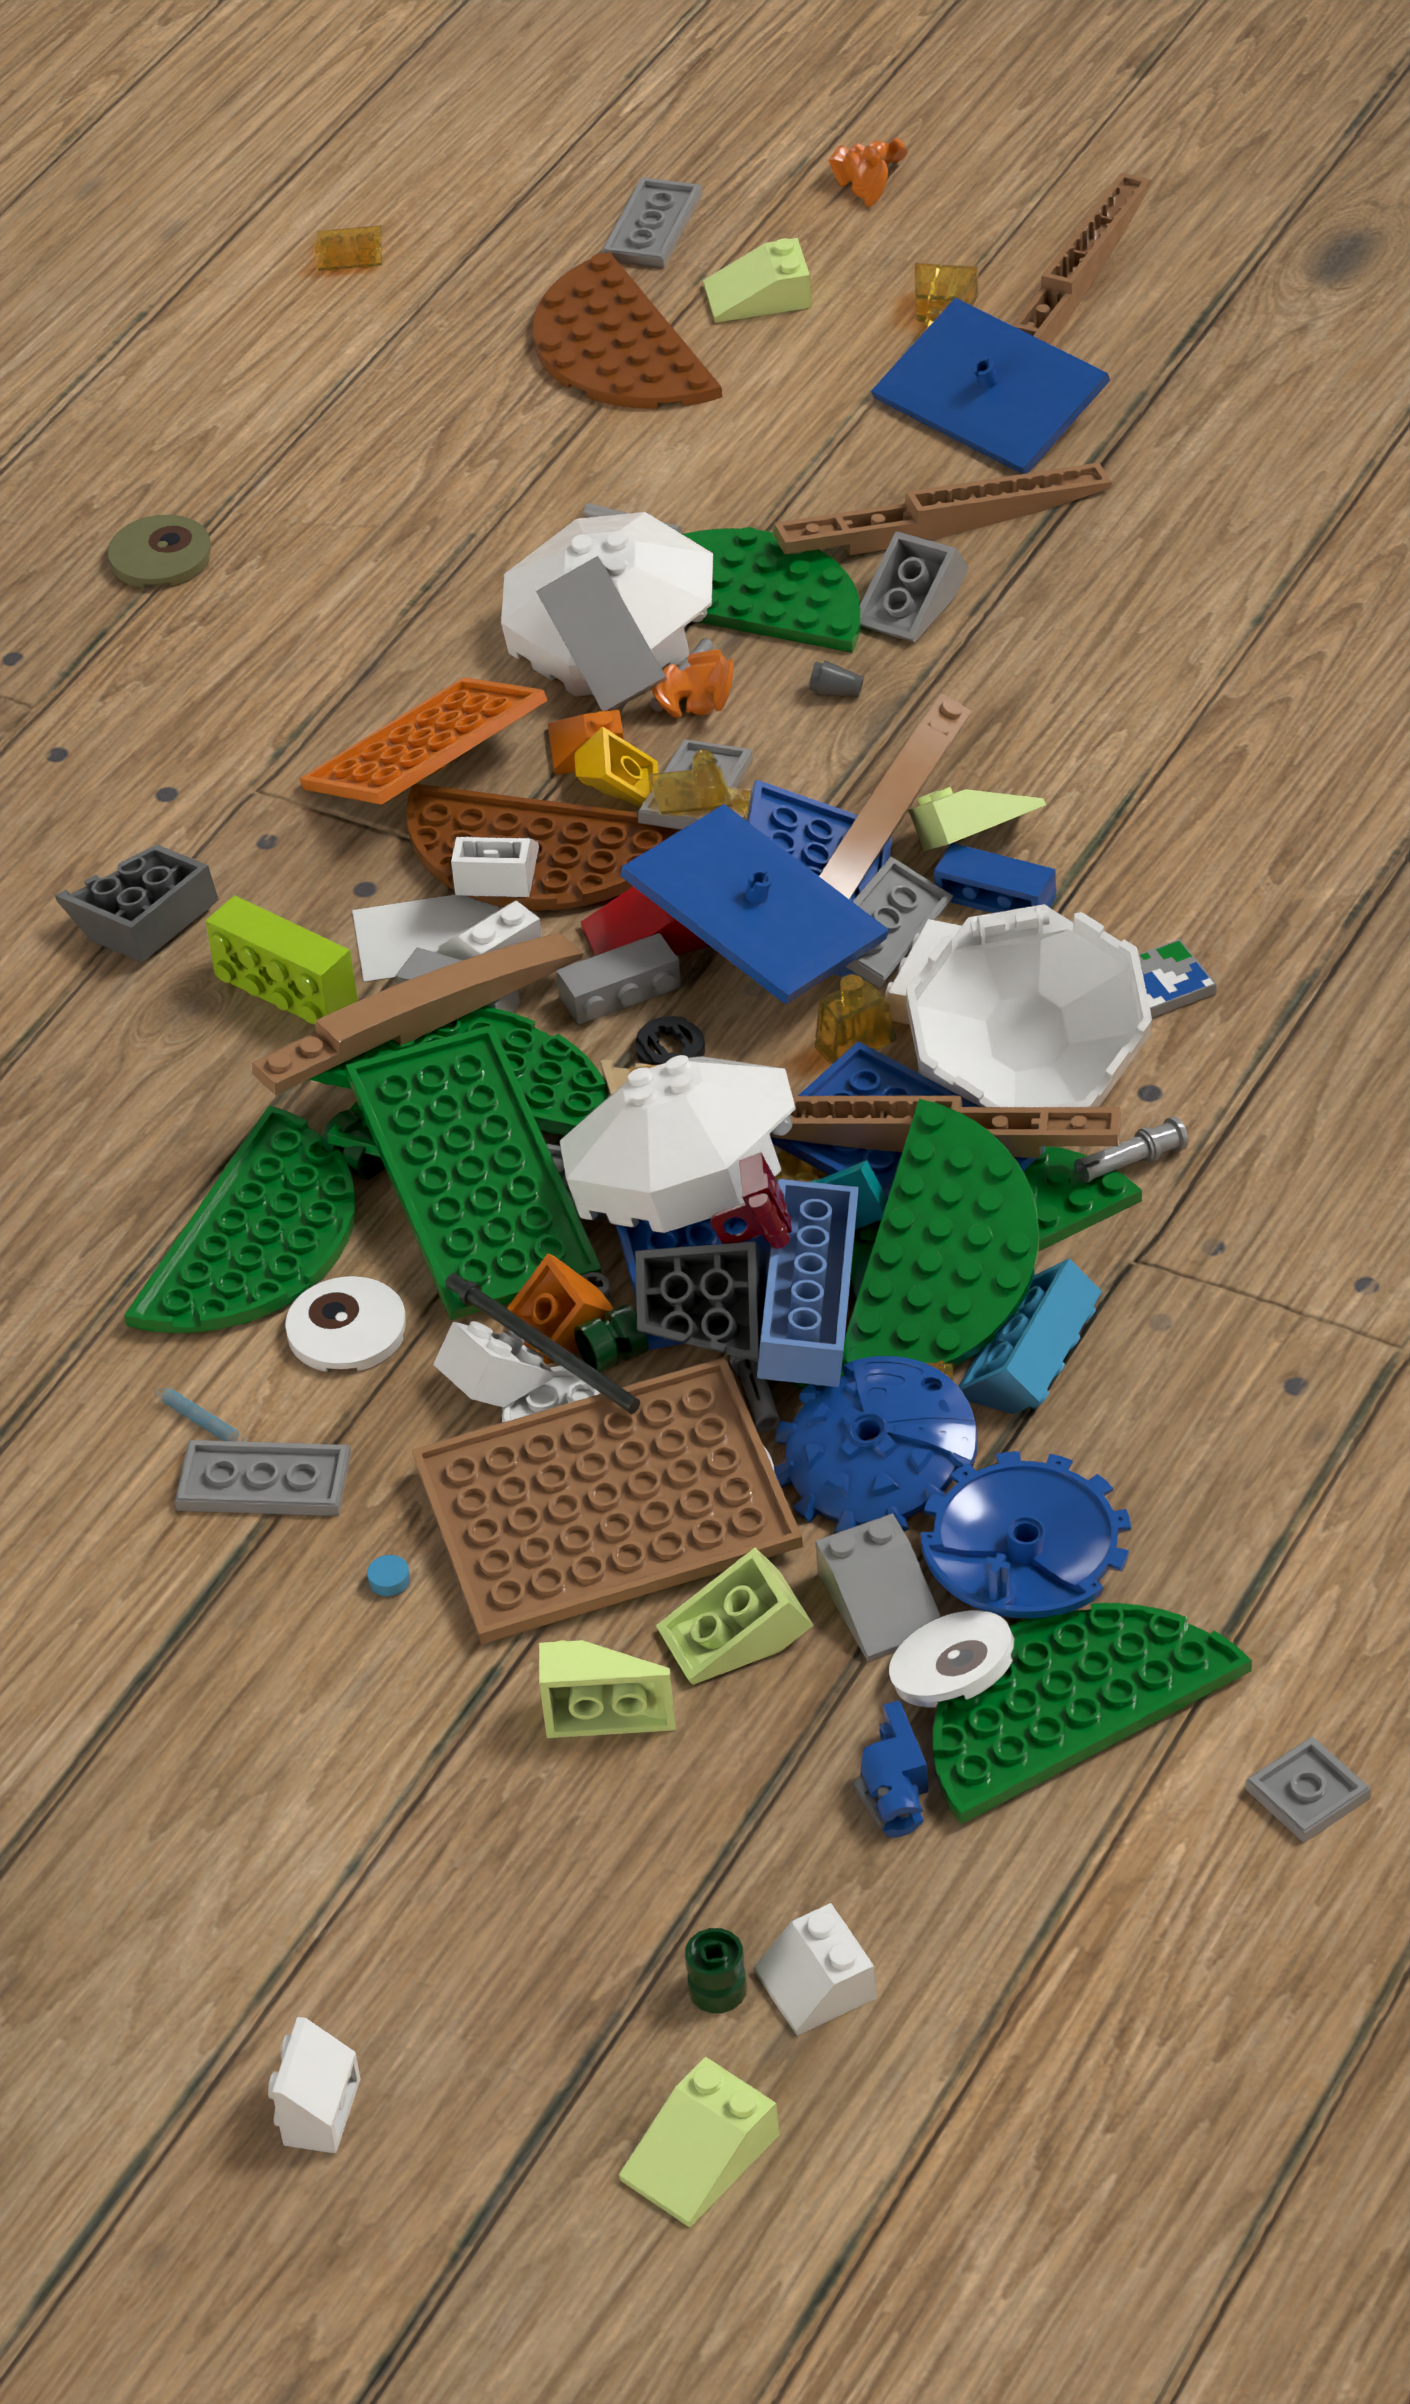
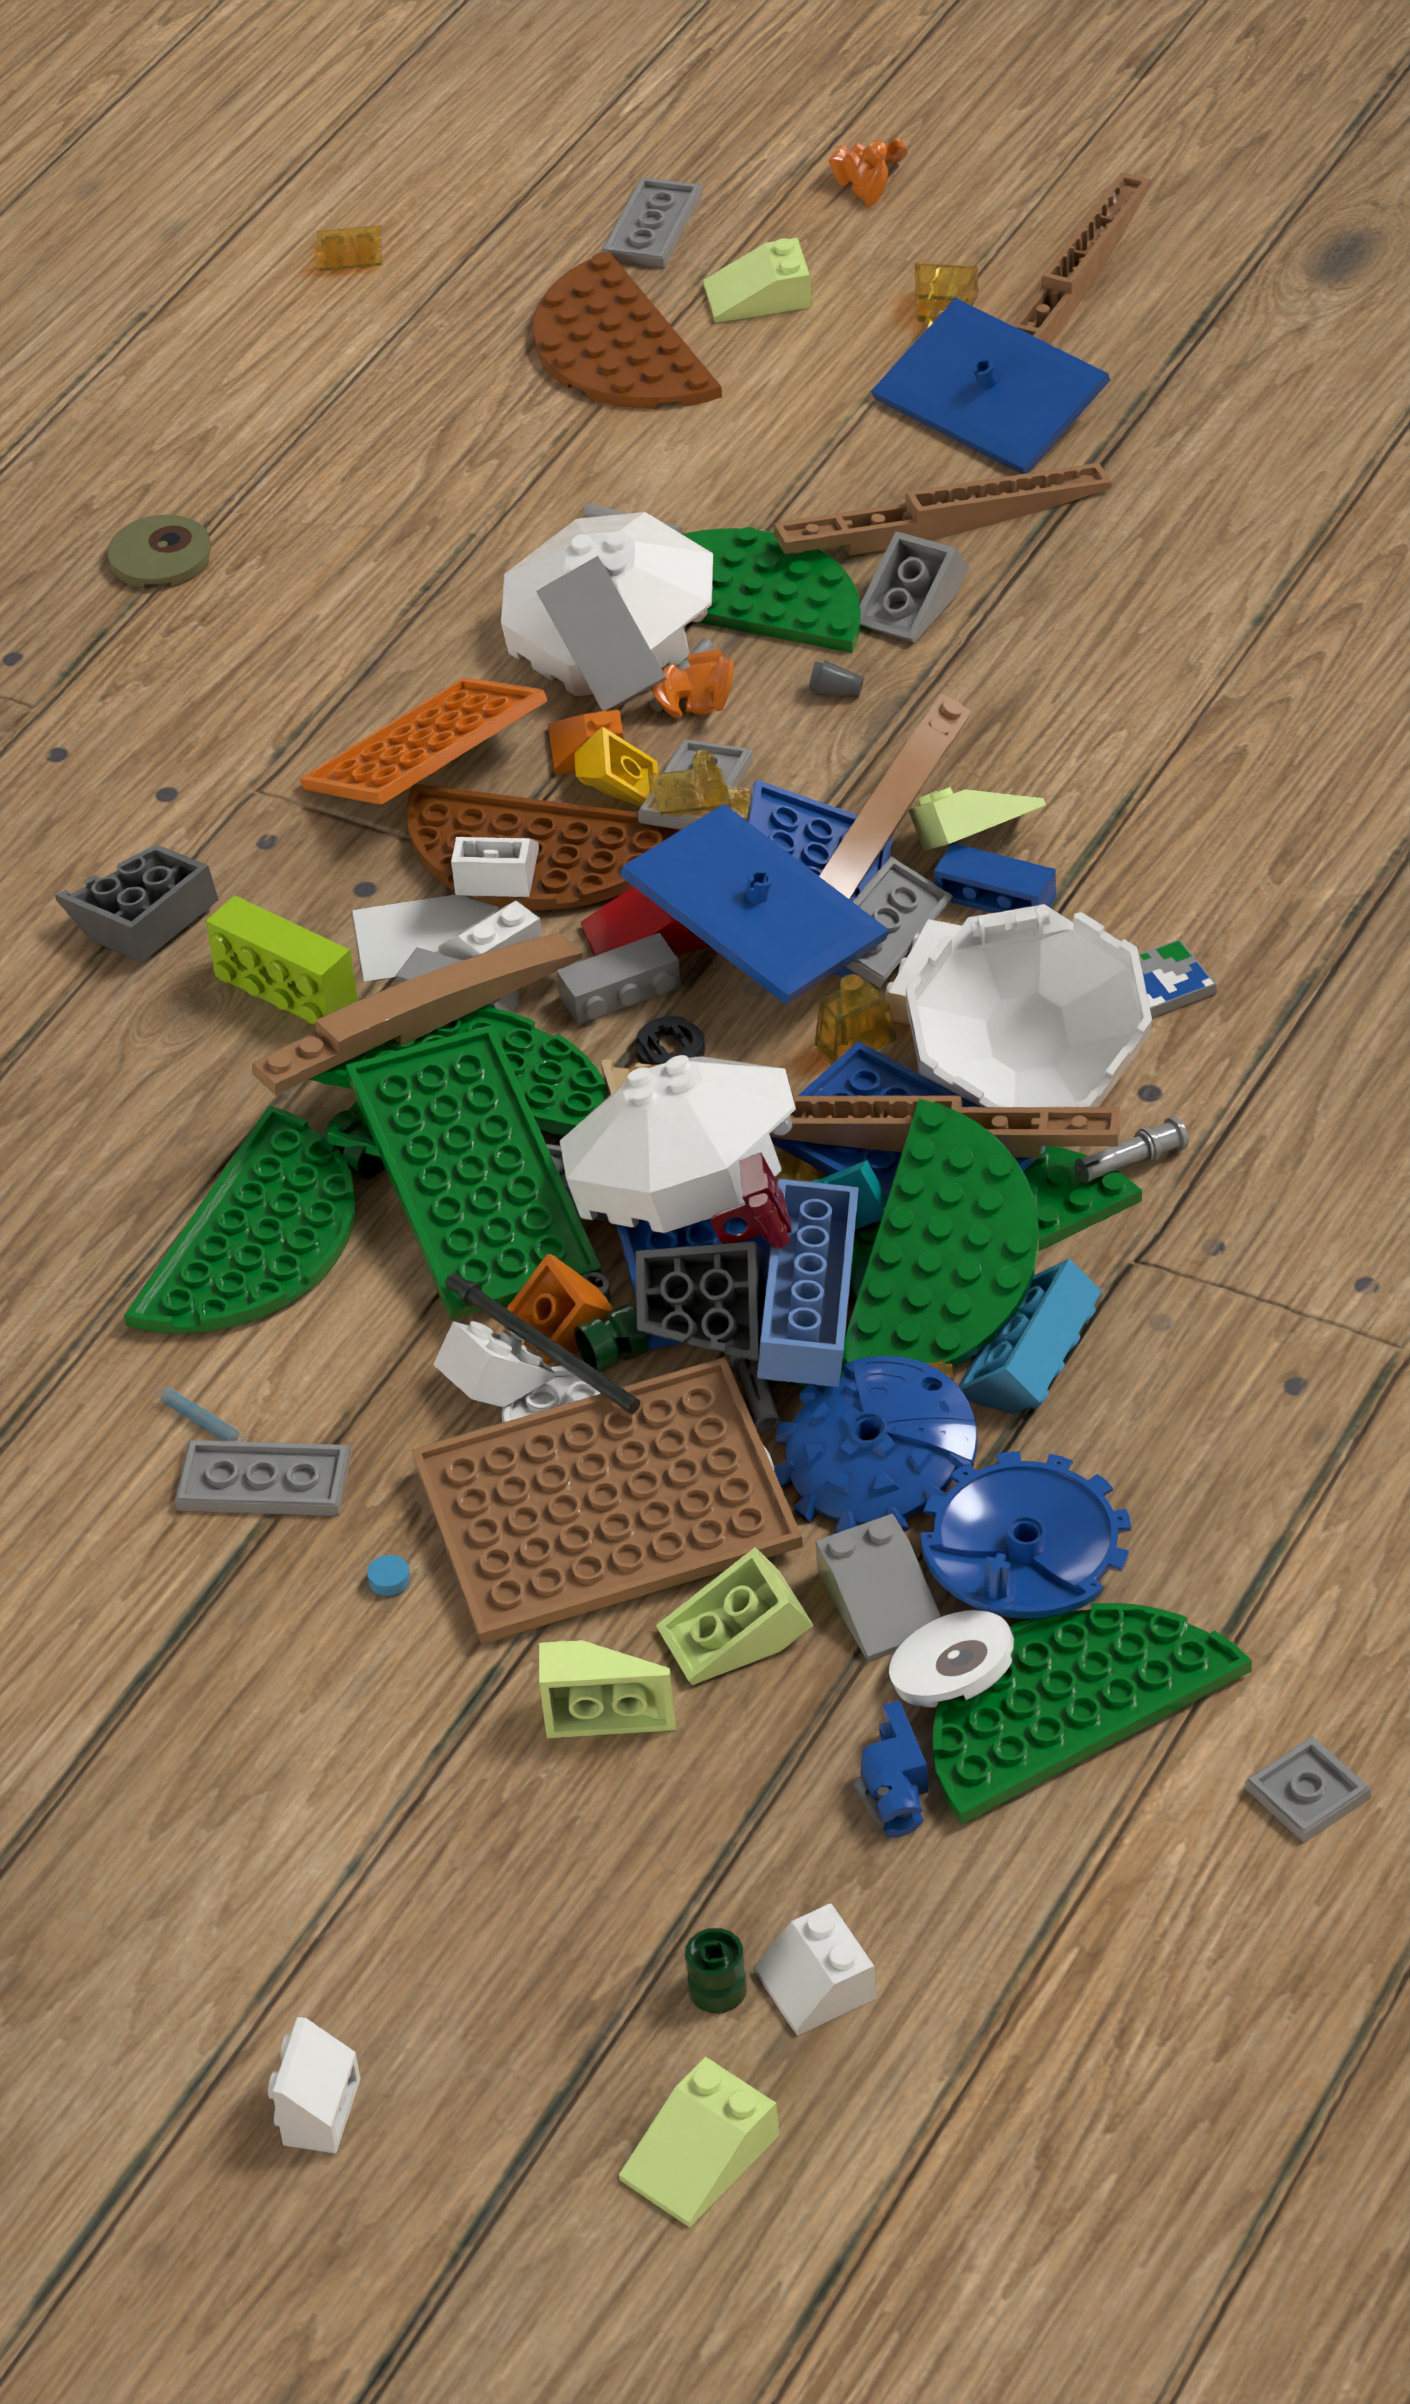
white tile [285,1276,406,1372] -> none

